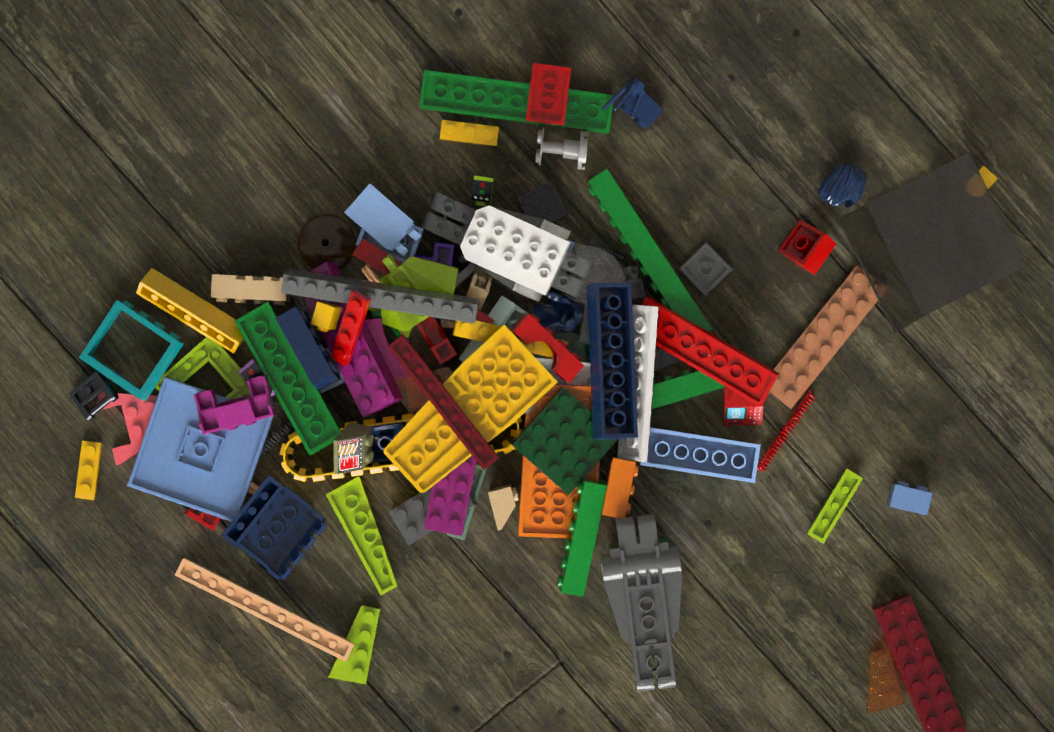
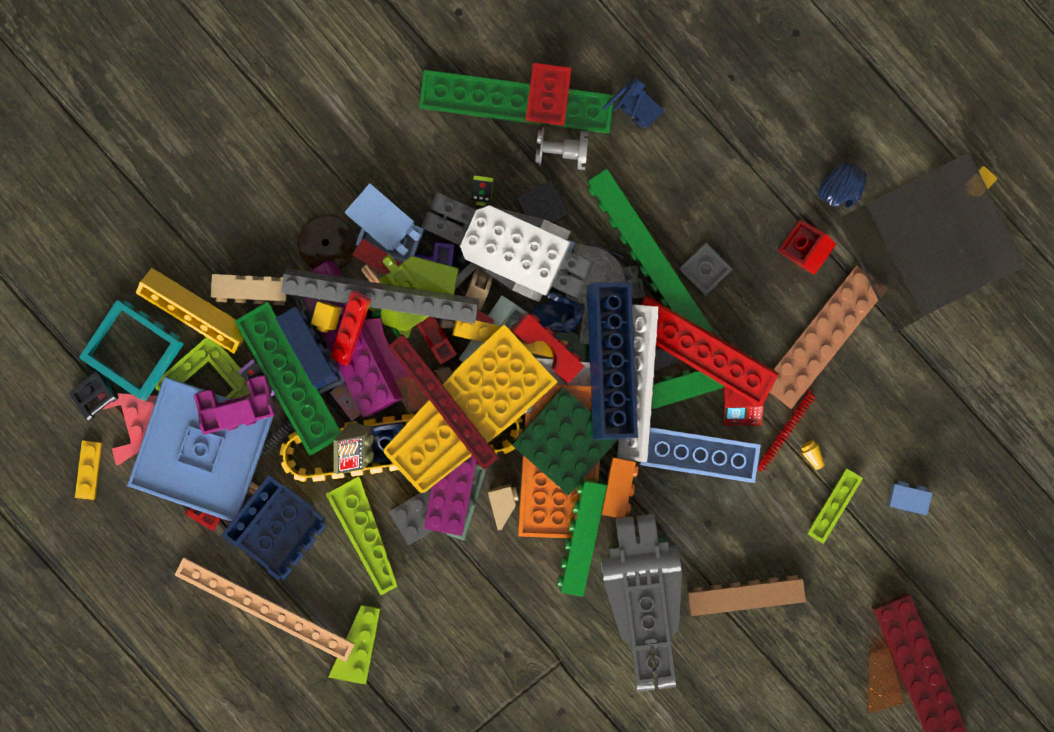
yellow plate [440,120,499,147] -> none
none -> bright pink sticker [330,383,361,421]
none -> medium nougat brick [687,575,806,616]
none -> yellow cone [801,440,825,470]

